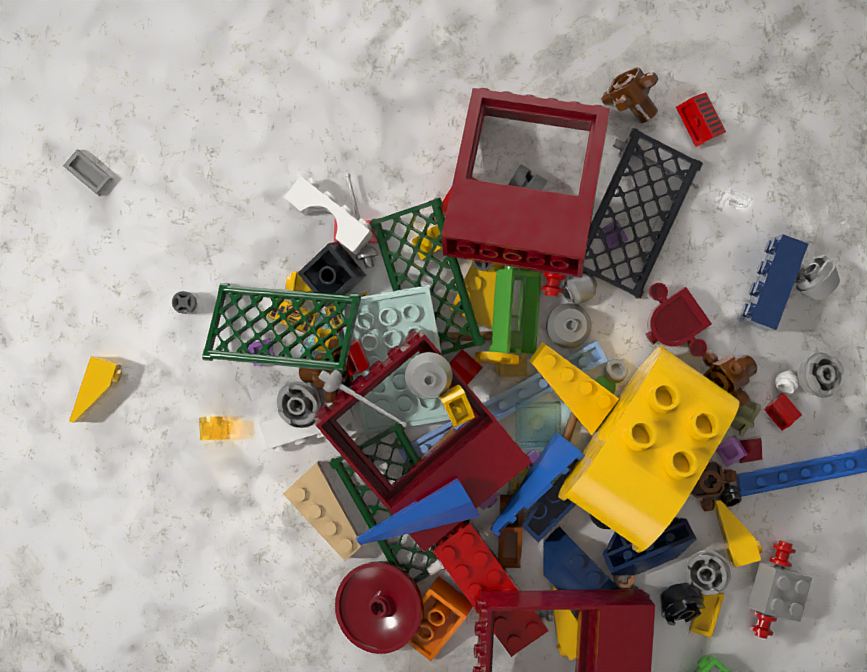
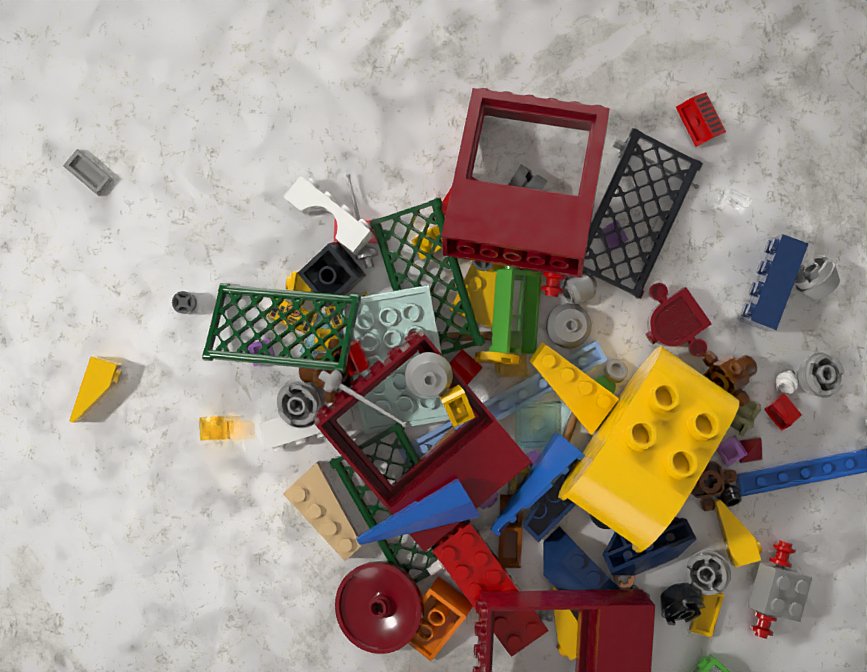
reddish brown piece [601,67,658,123] -> none

